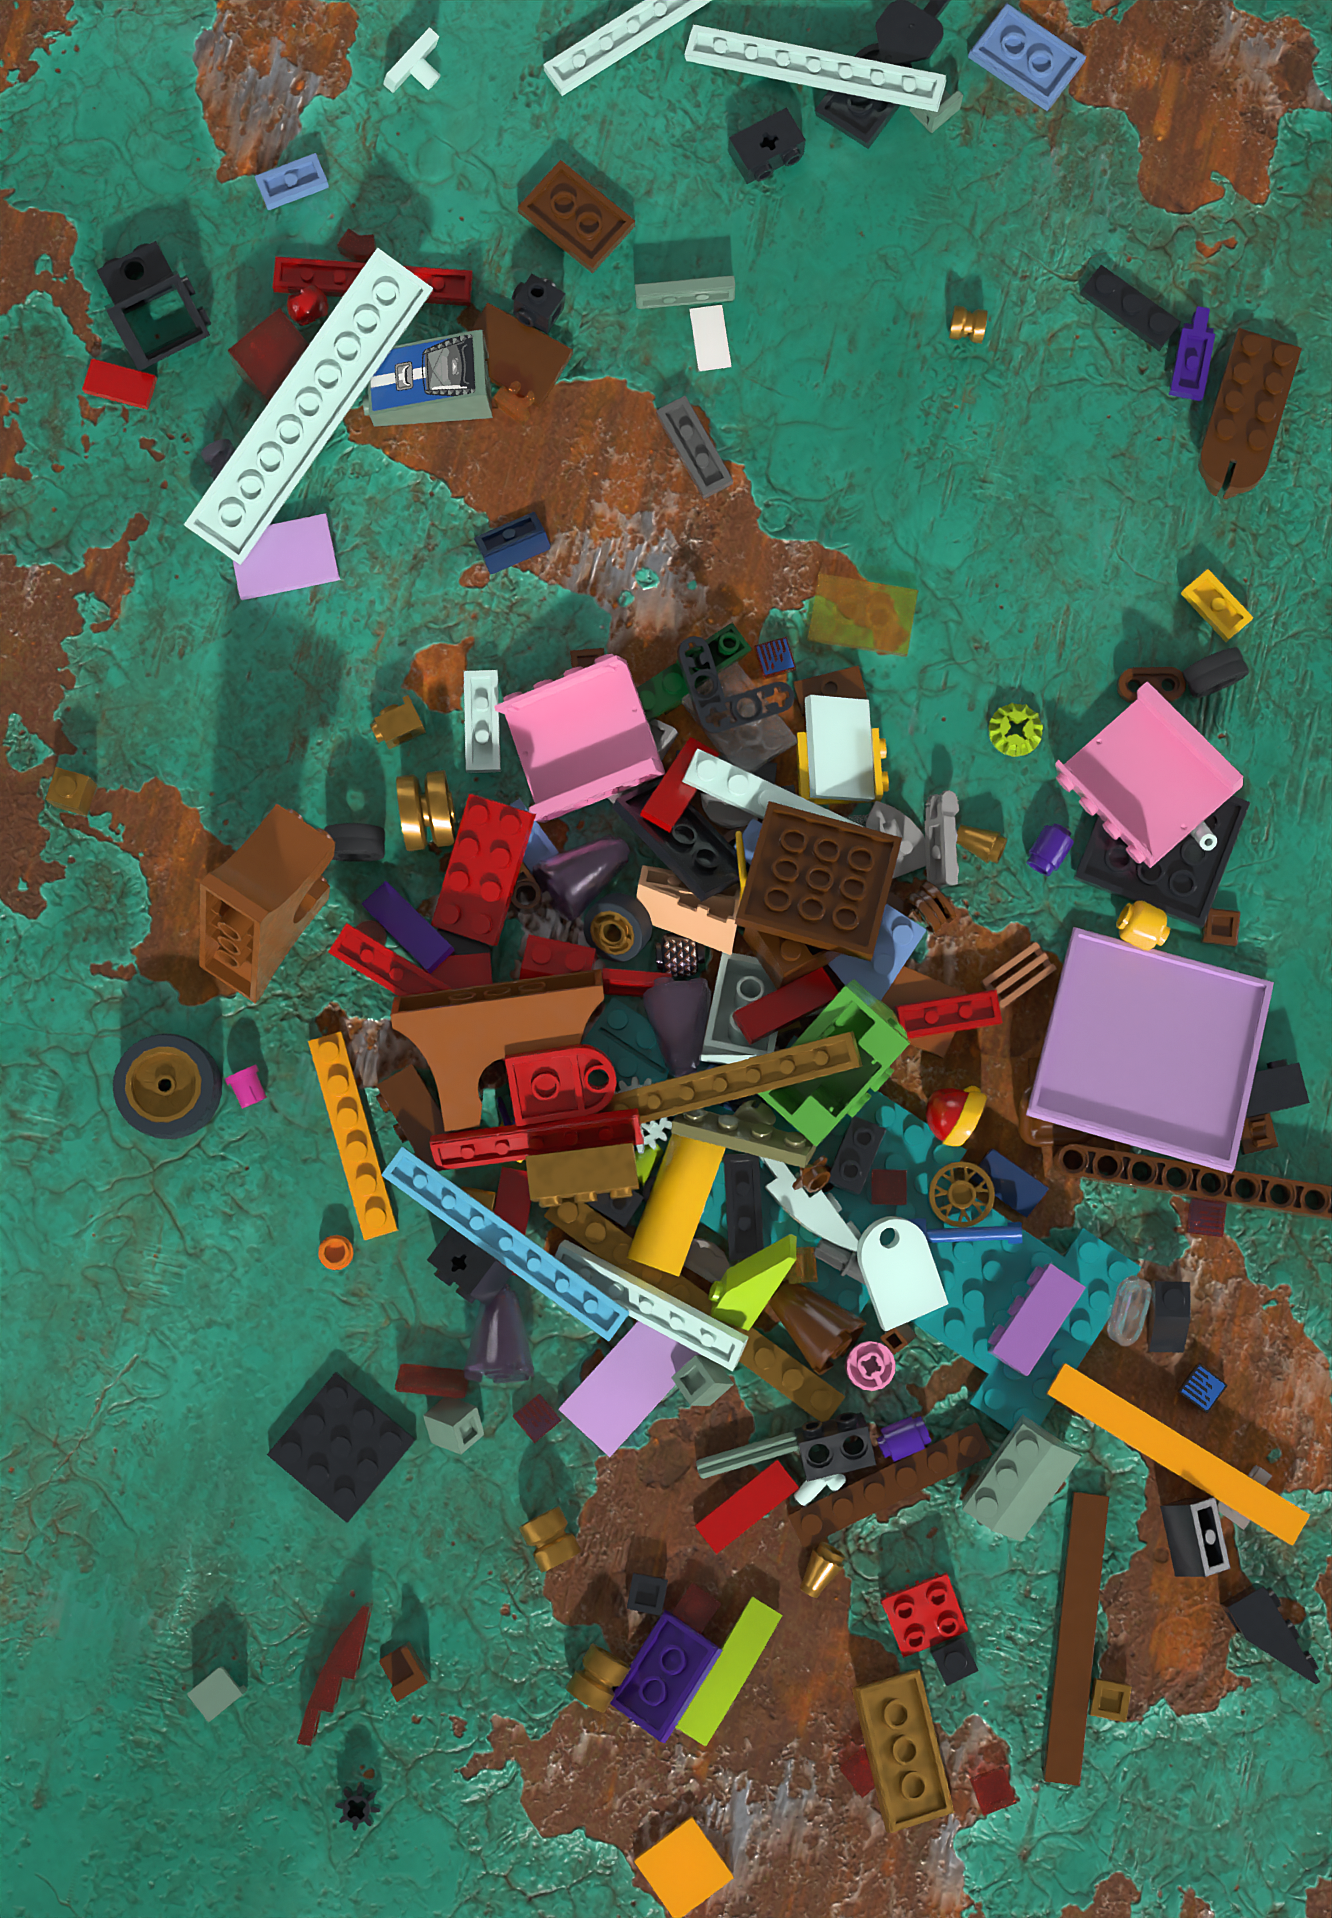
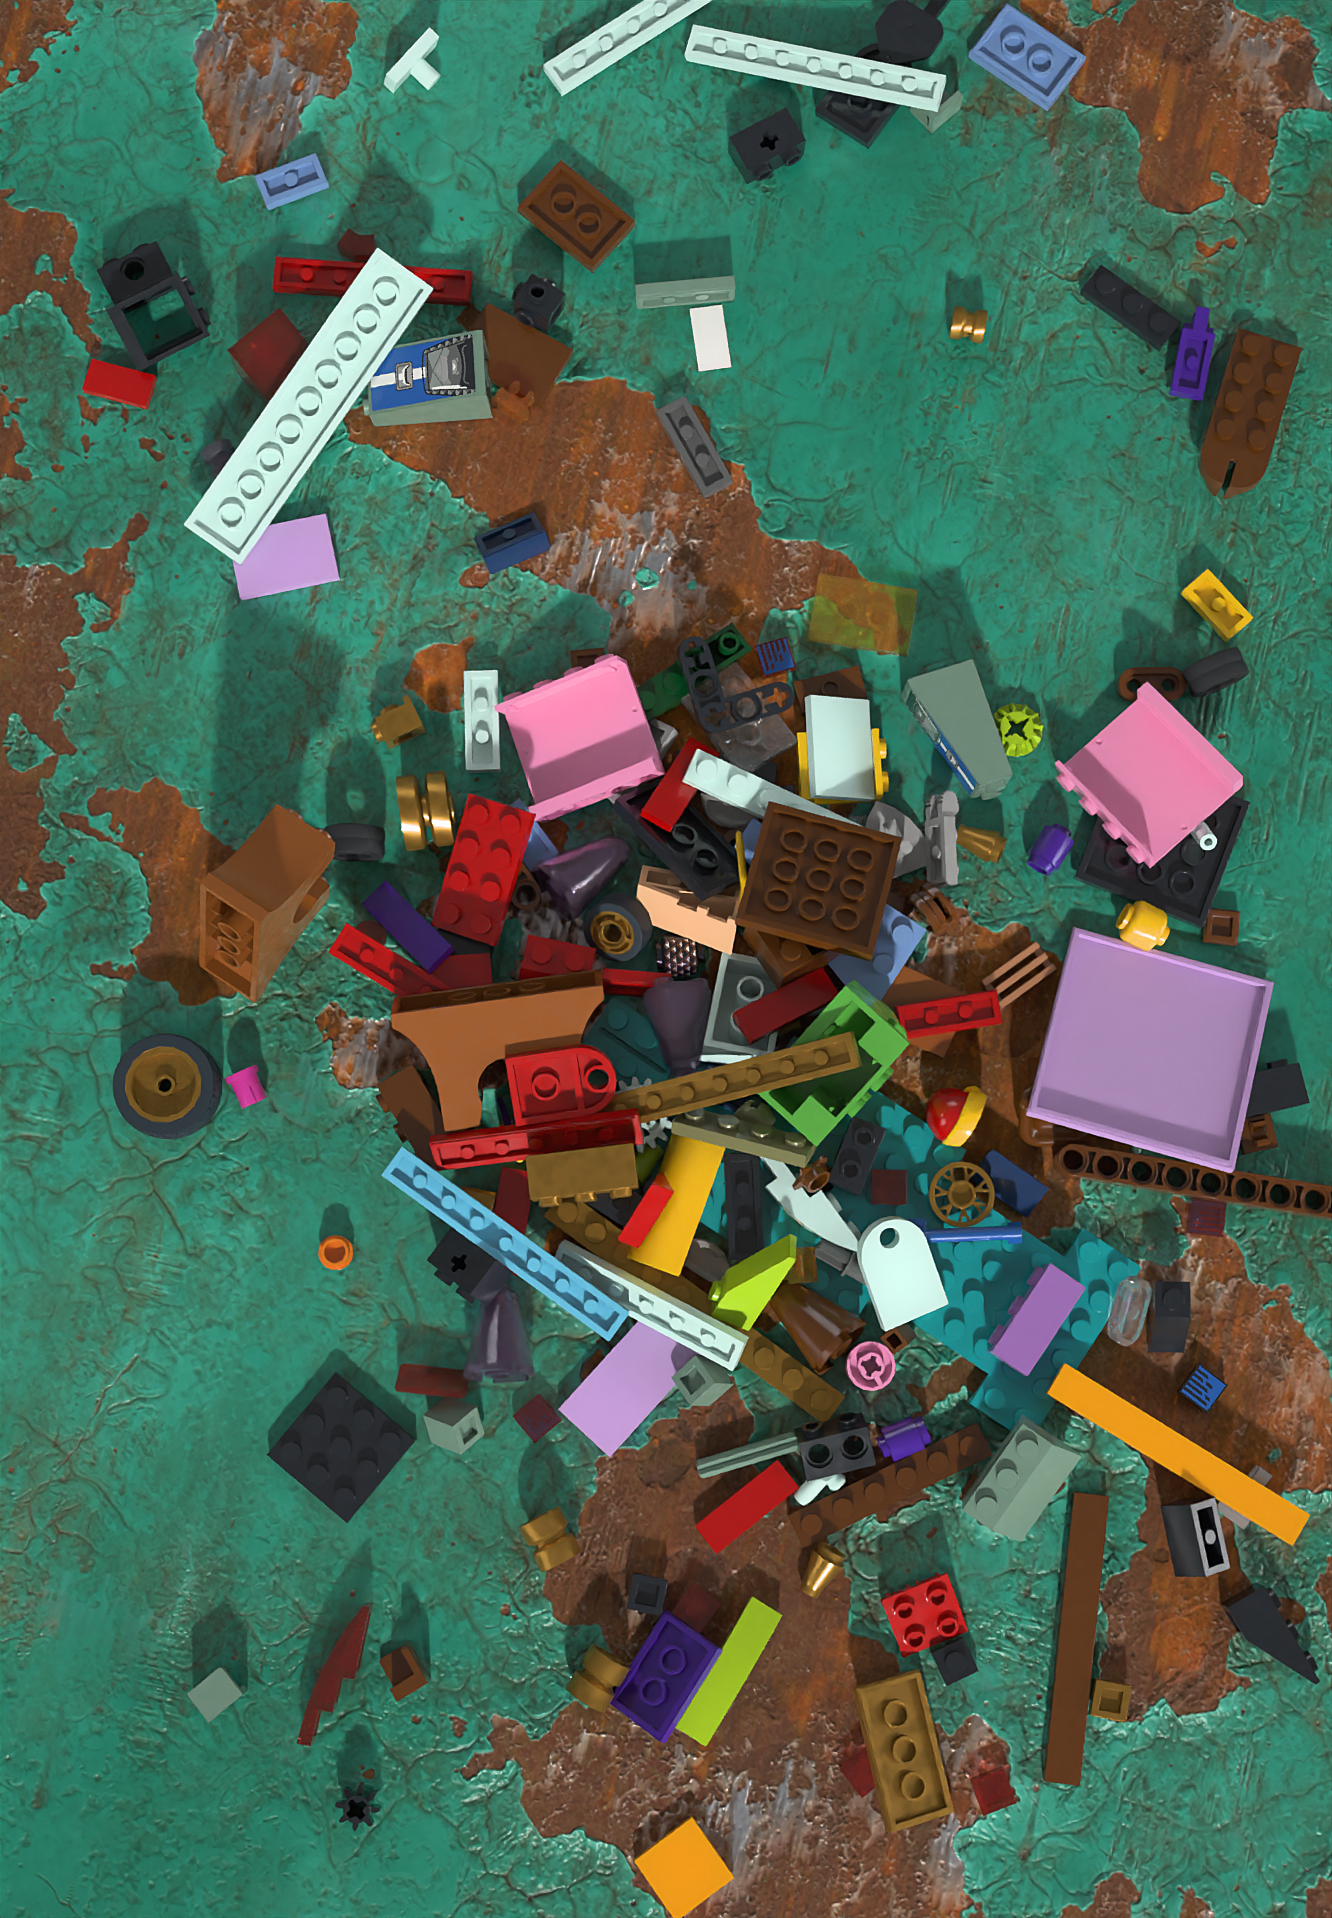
pearl gold brick [45,767,97,816] -> none
red piece [287,285,329,326] -> none
light orange plate [308,1031,399,1240] -> none
none -> red slope [618,1173,674,1248]
none -> sand green slope [901,659,1013,800]

